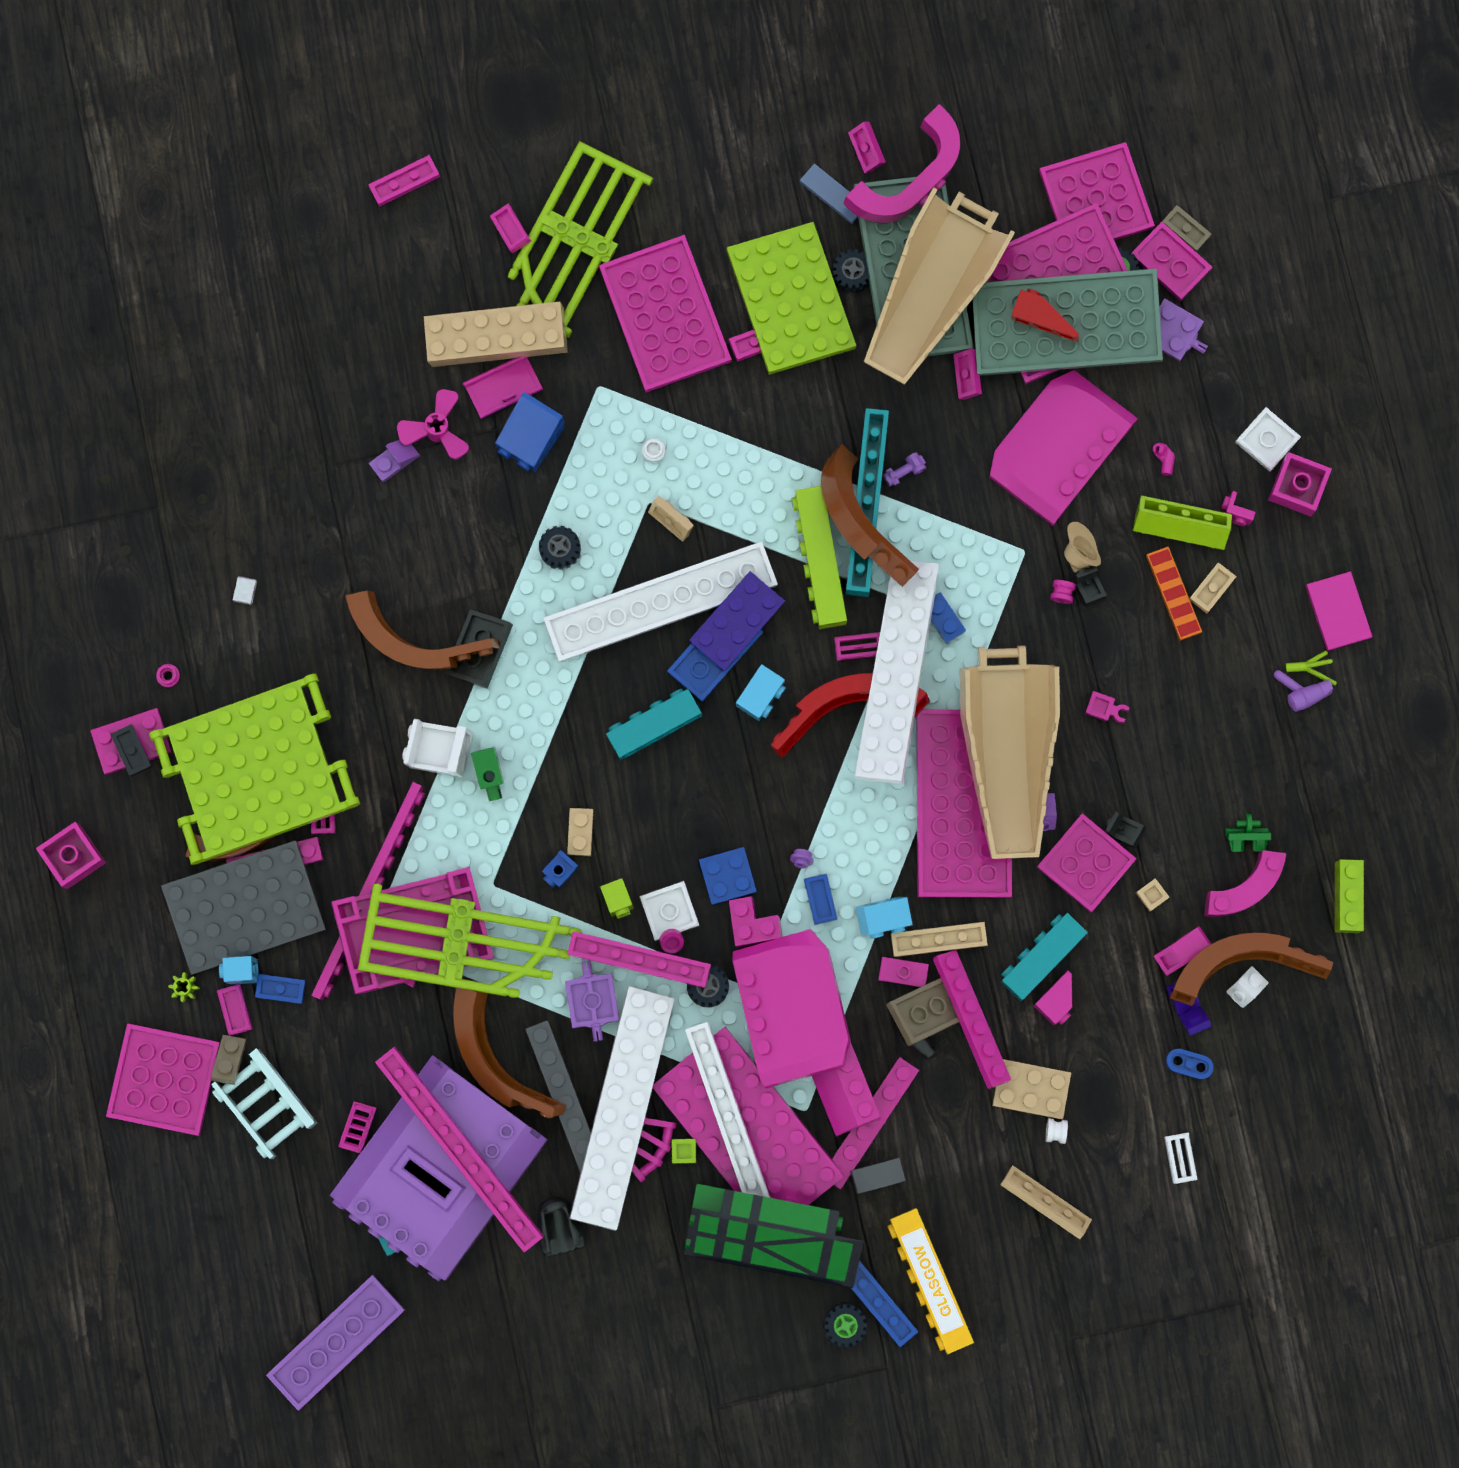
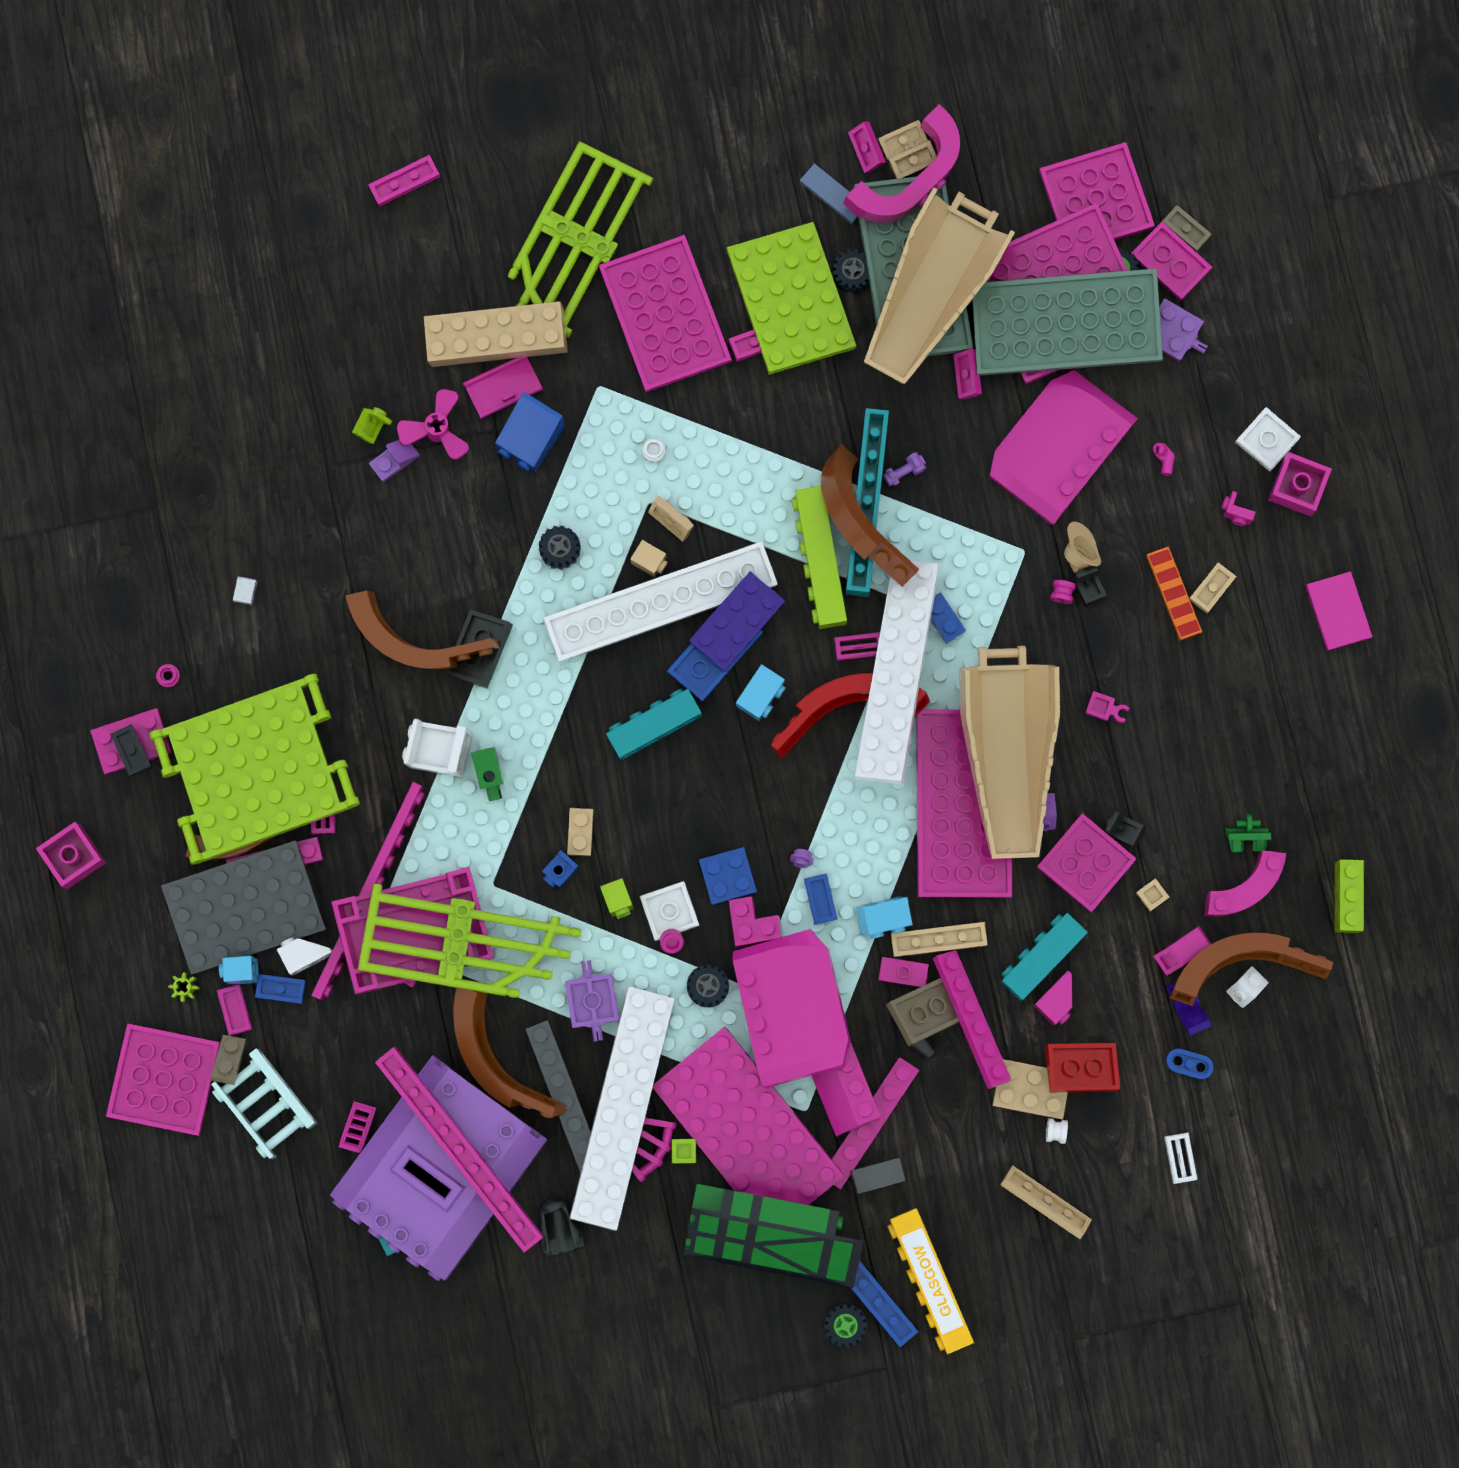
medium lavender plate [266,1275,405,1411] -> none
dark pink tile [490,203,531,254] -> none
dark pink plate [567,931,711,988] -> none
white plate [685,1022,770,1198] -> none
red slope [1011,289,1079,342] -> none
lime brick [1133,496,1232,550] -> none
medium lavender piece [1274,670,1333,712] -> none
lime plant [1286,651,1337,686] -> none
none -> white slope [277,937,333,976]
none -> lime bracket [352,407,392,444]
none -> tan brick [630,540,668,578]
none -> tan slope [877,120,937,179]
none -> red plate [1045,1043,1120,1093]

